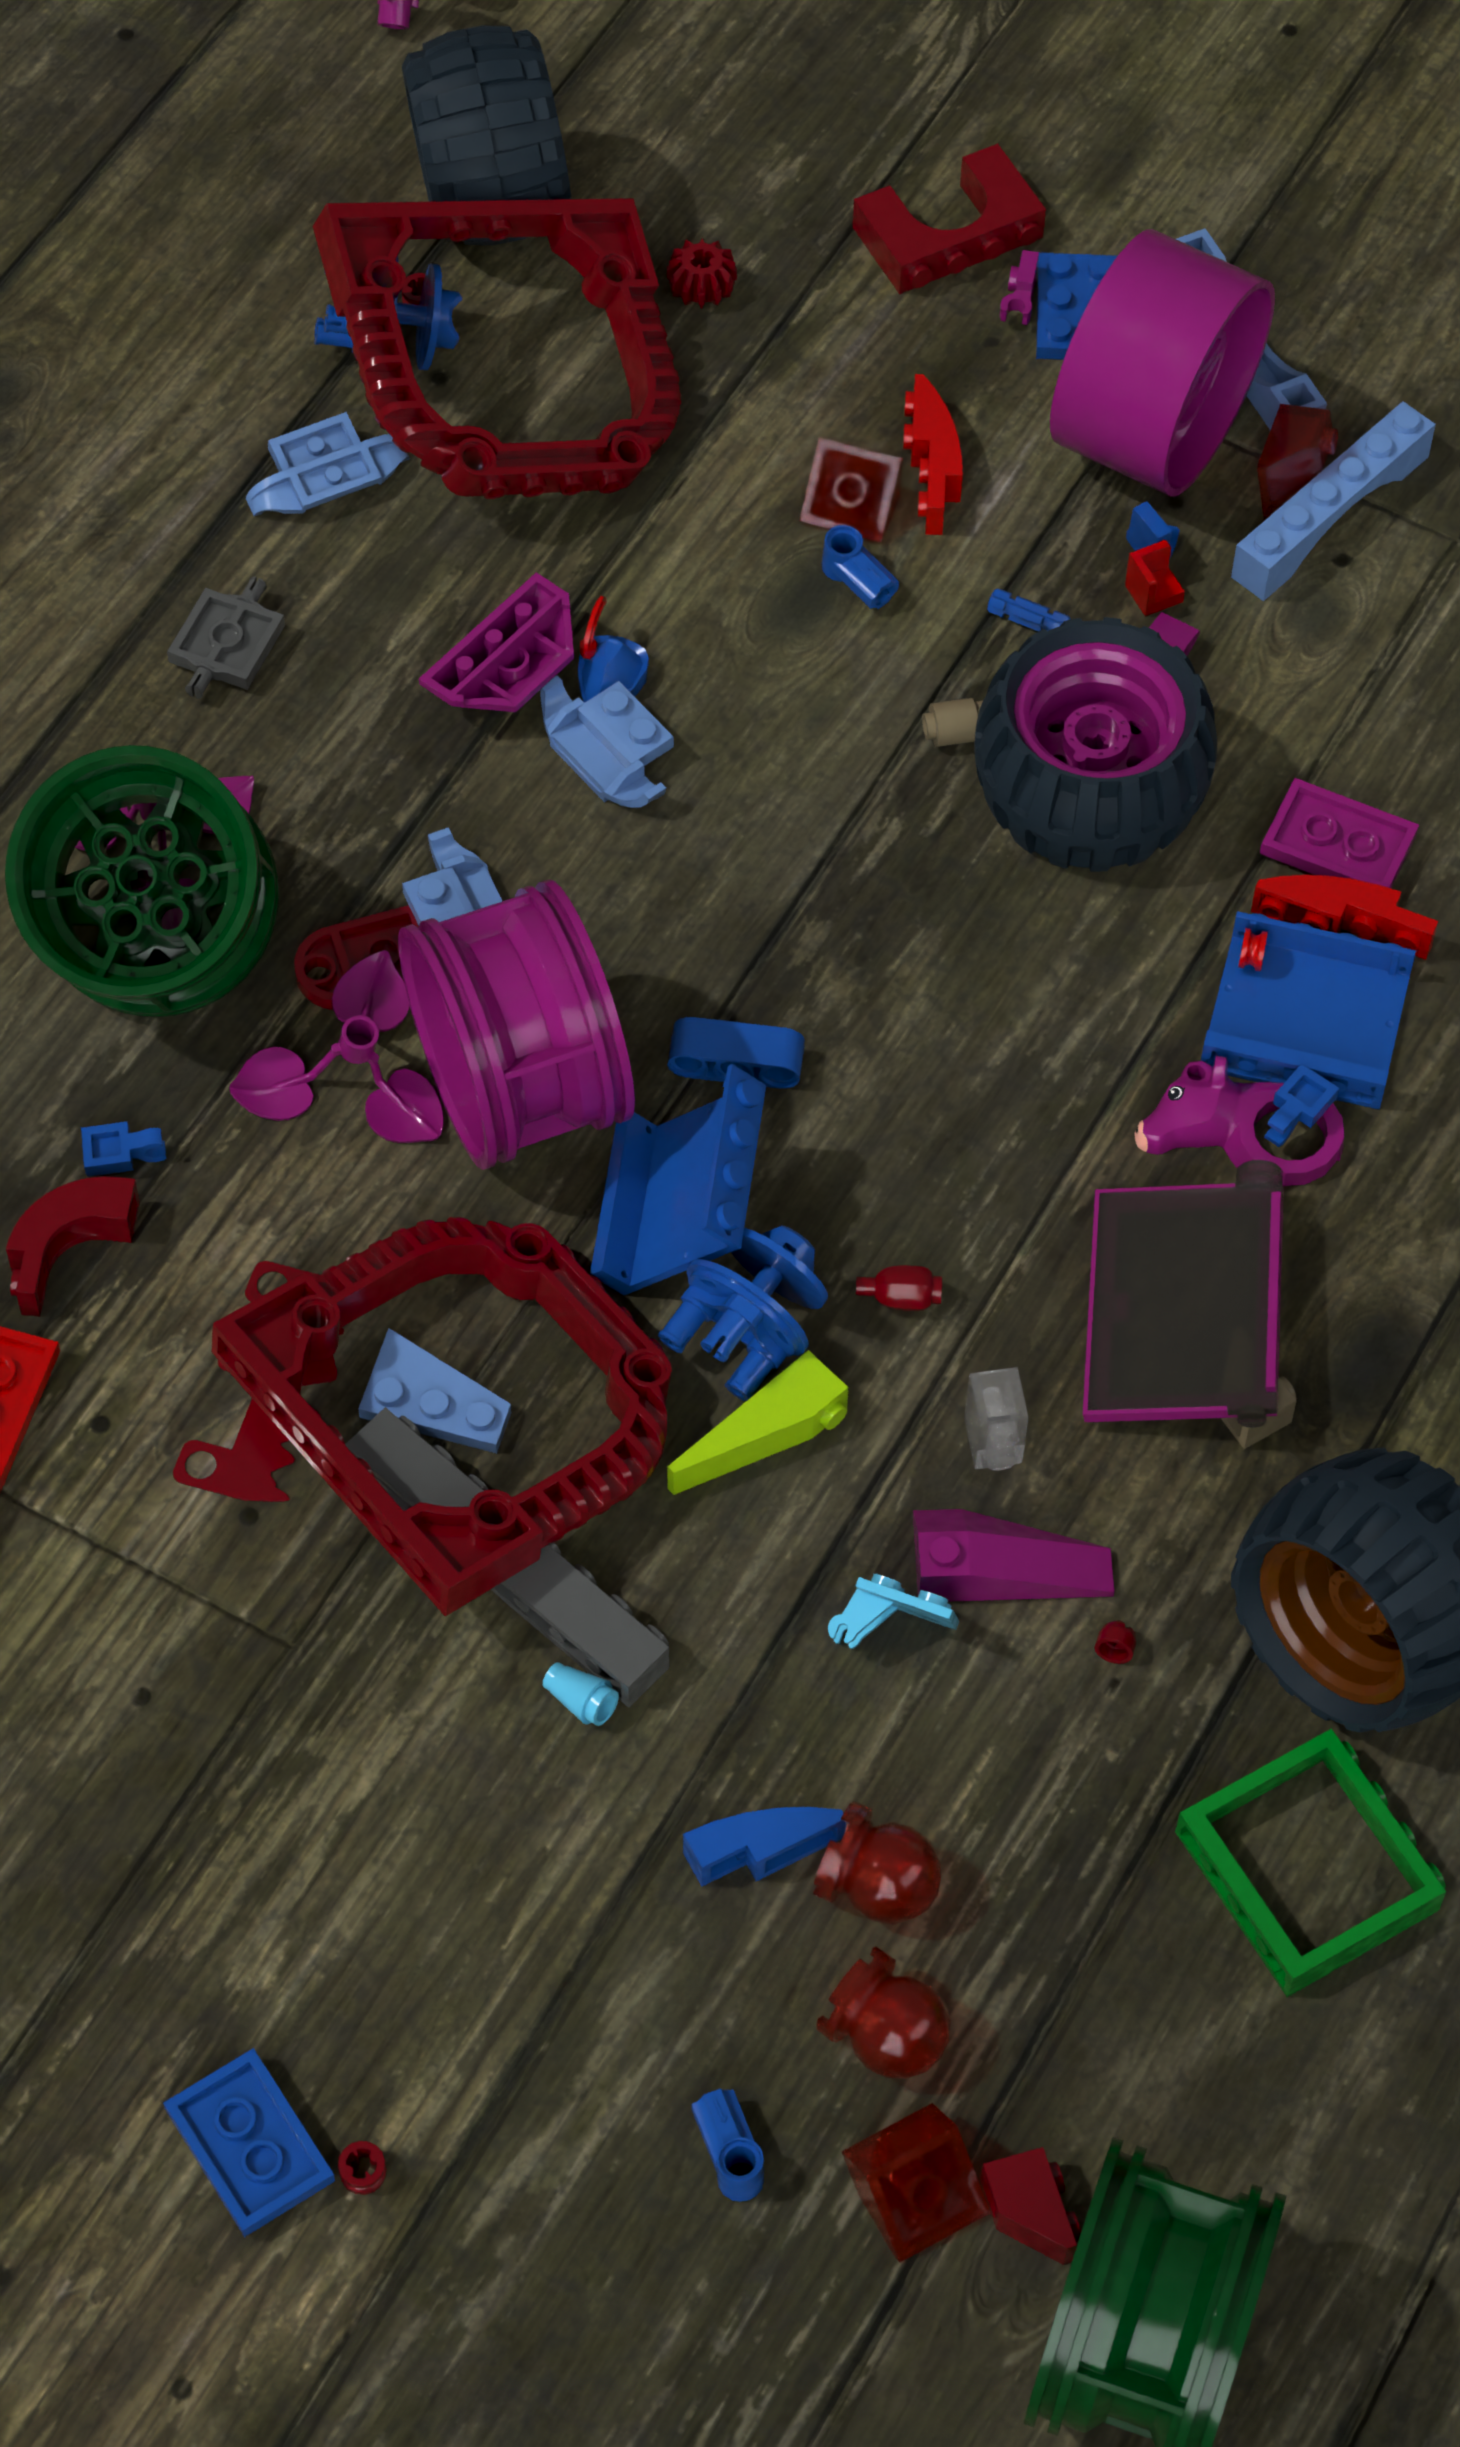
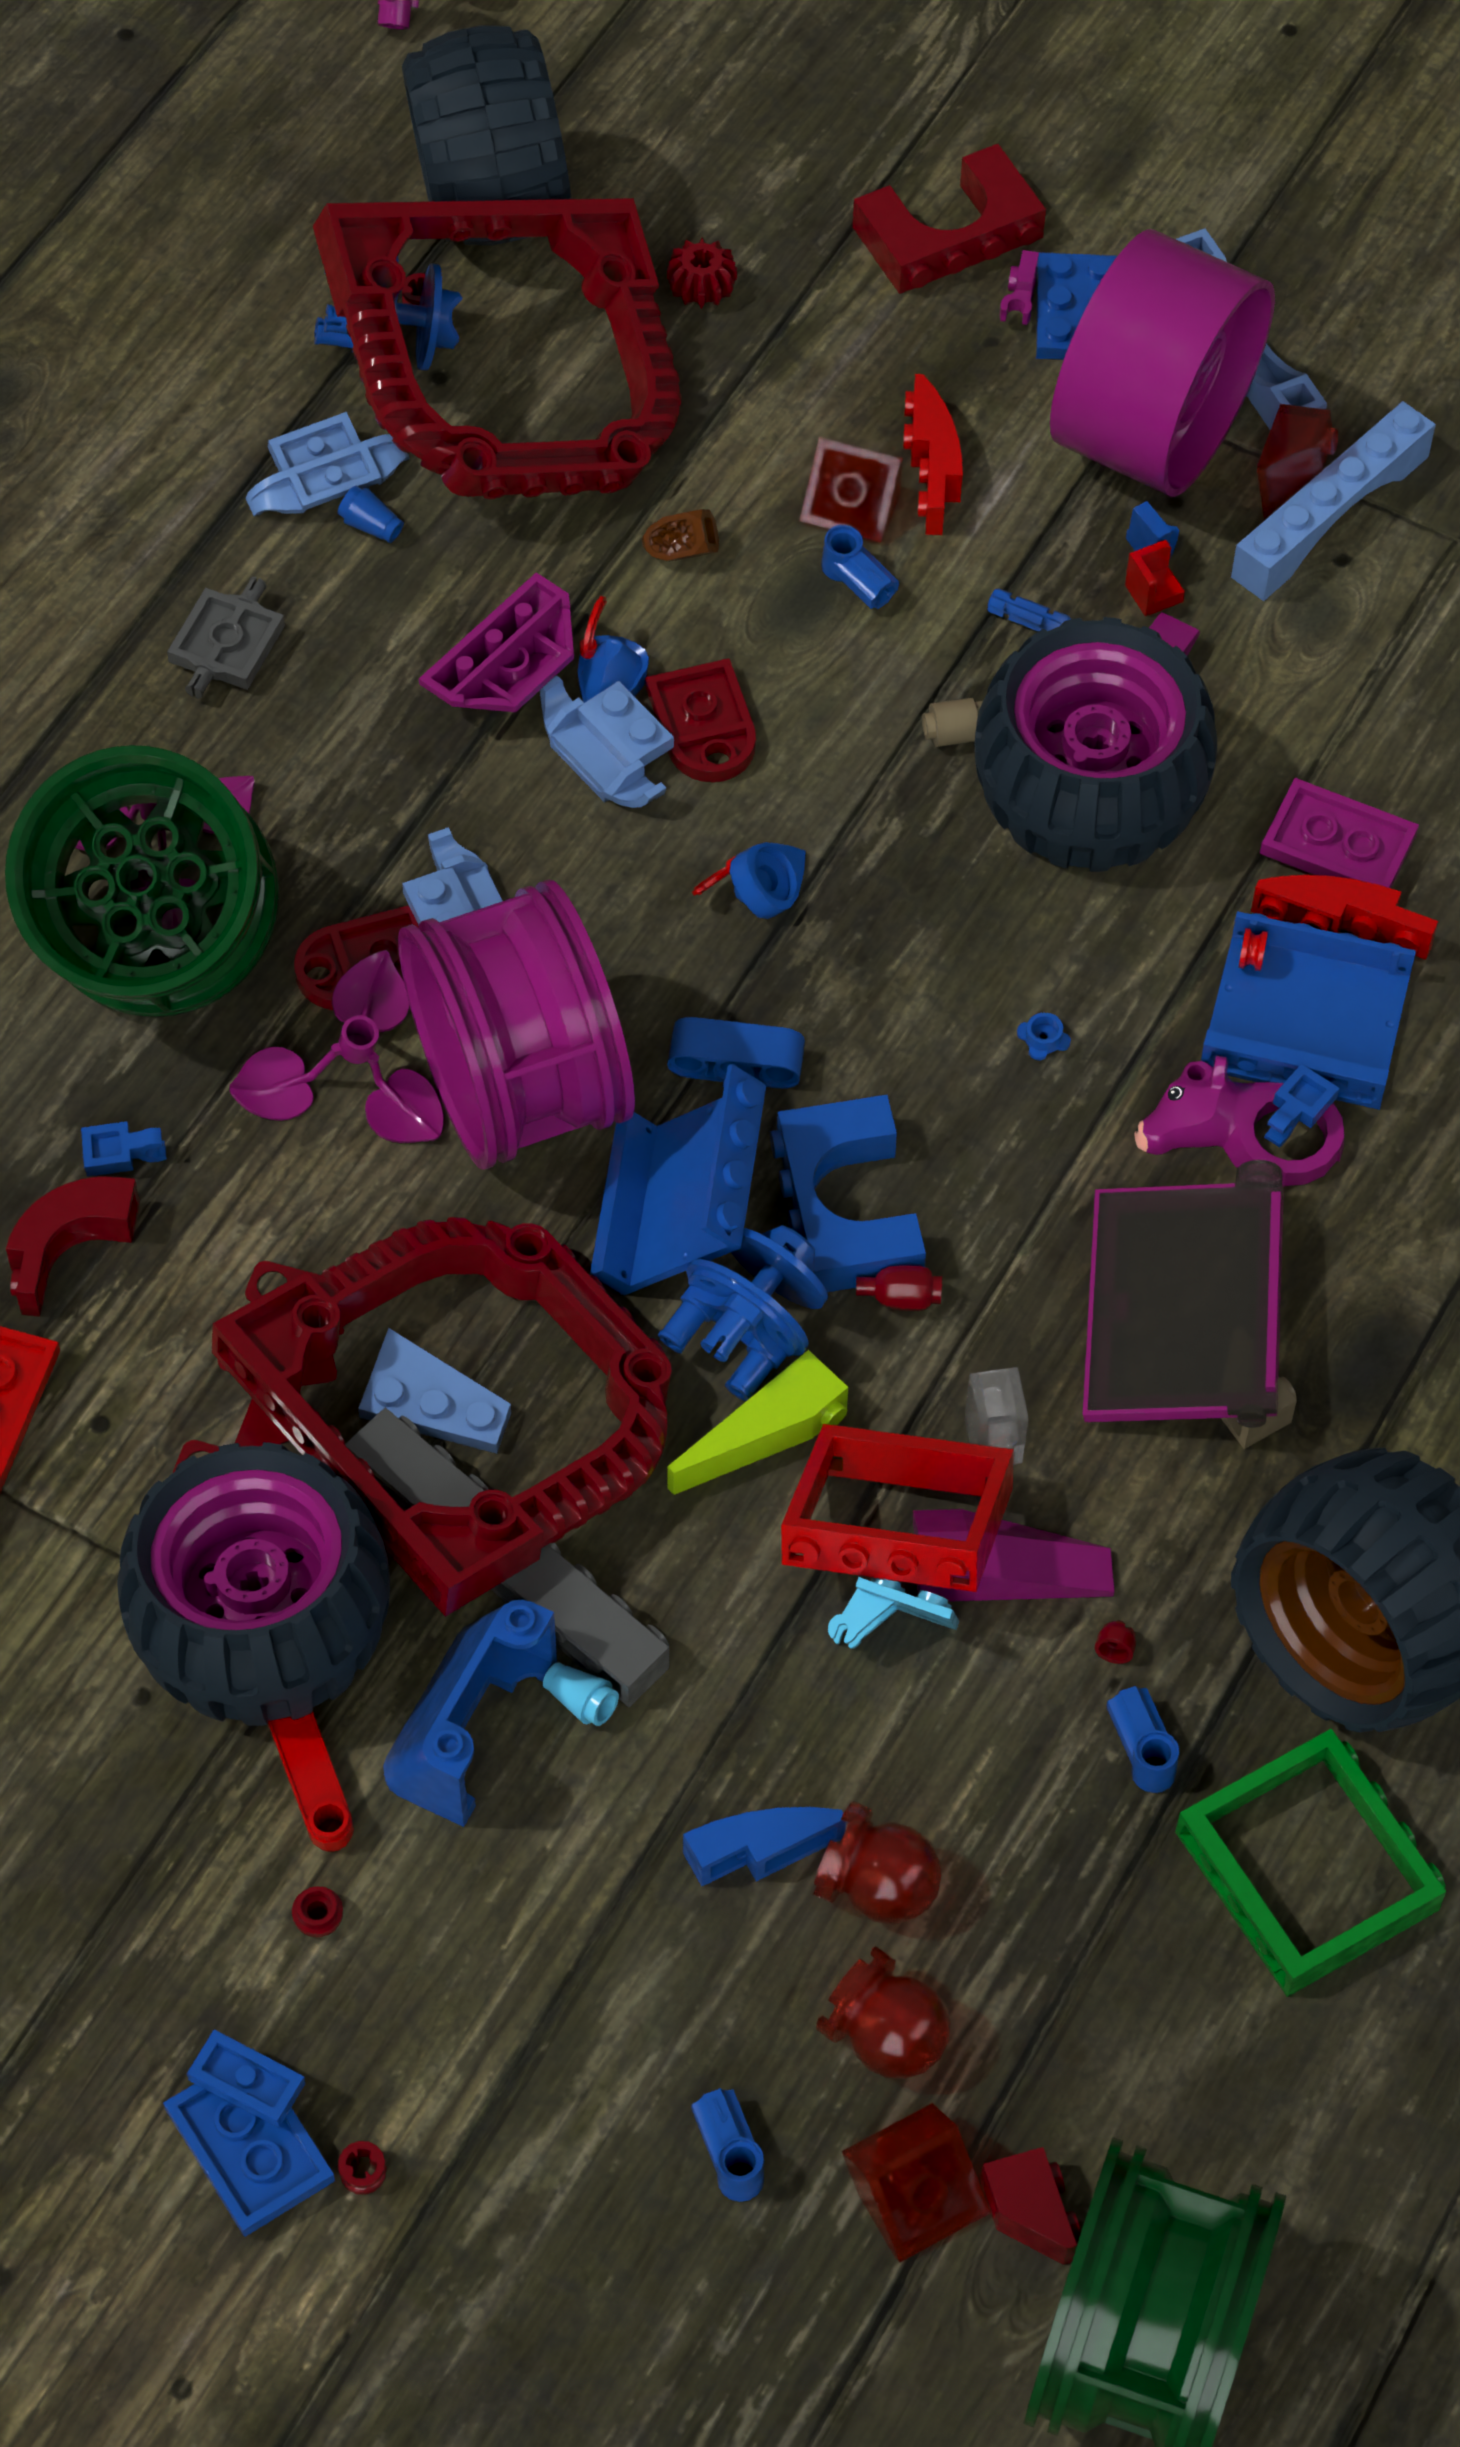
none -> black wheel [117,1442,390,1726]
none -> blue plate [187,2029,306,2128]
none -> red piece [268,1712,354,1852]
none -> dark red plate [292,1886,343,1937]
none -> blue cone [337,485,404,543]
none -> blue windscreen [383,1600,557,1827]
none -> reddish brown rock [642,509,719,562]
none -> dark red tile [645,658,756,782]
none -> blue piece [692,842,806,919]
none -> blue arch [770,1095,926,1292]
none -> red window [781,1424,1014,1592]
none -> blue plate [1017,1013,1071,1060]
none -> blue piece [1106,1686,1179,1793]

